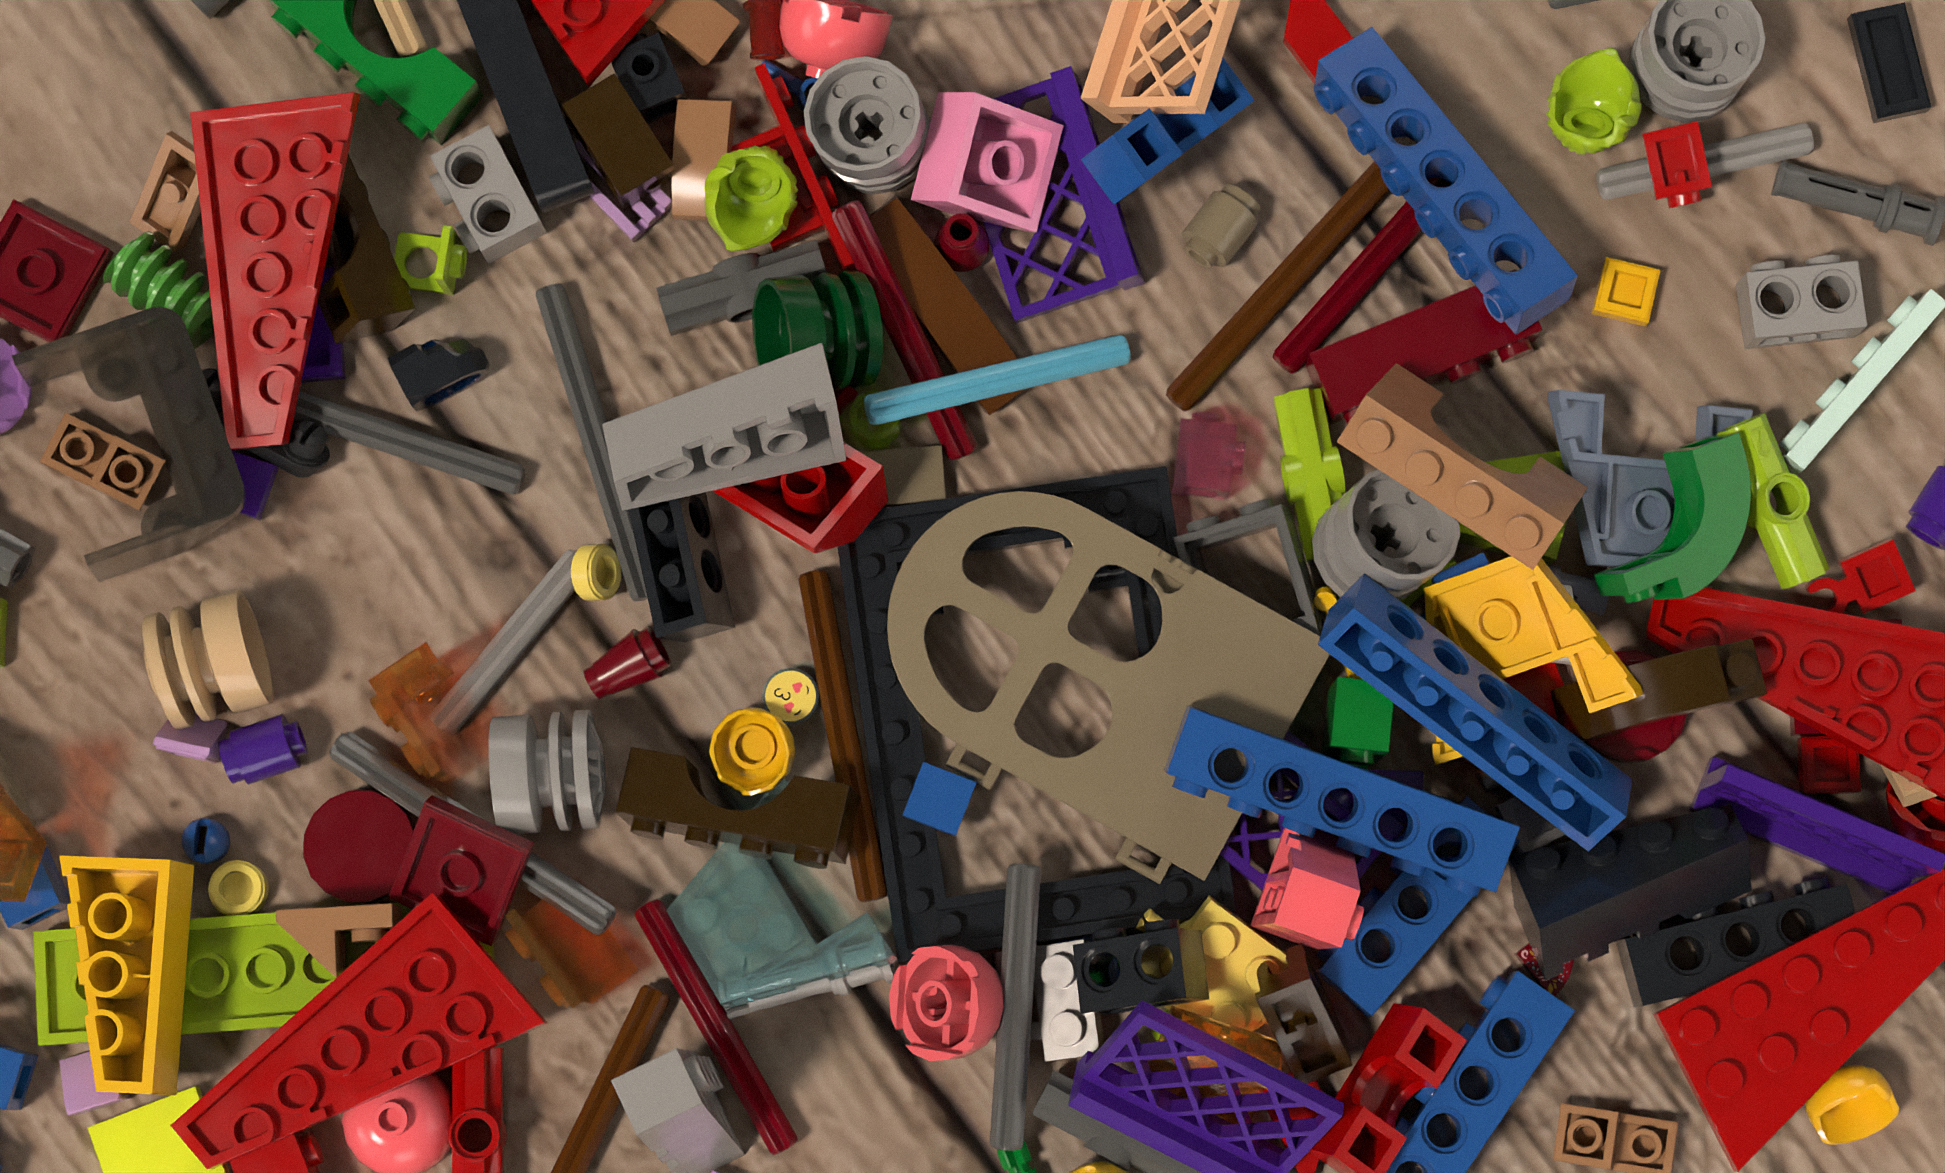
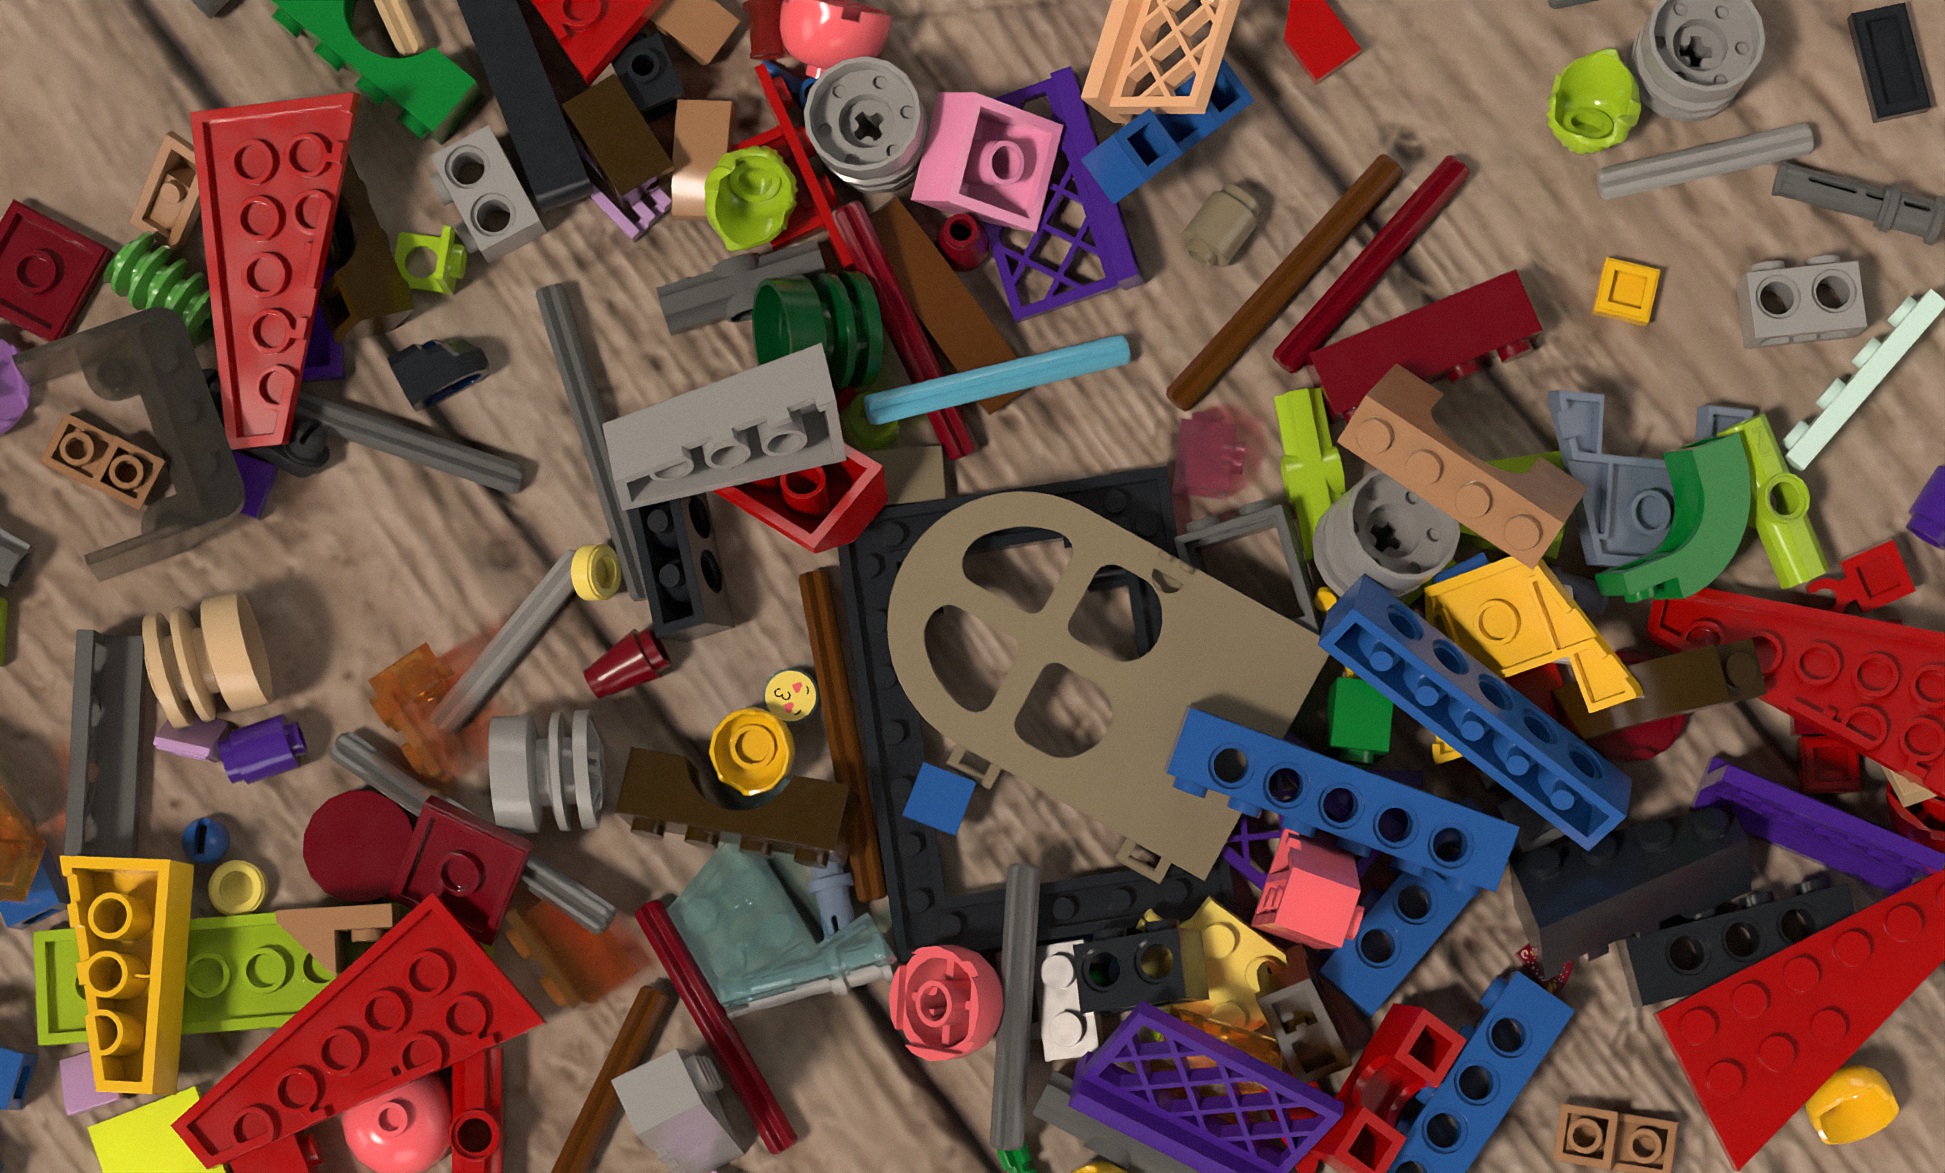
blue brick [1314,27,1578,335] -> none
red bracket [1642,121,1712,208] -> none
none -> dark grey fence [64,629,147,858]
none -> sand blue pin [807,861,860,944]

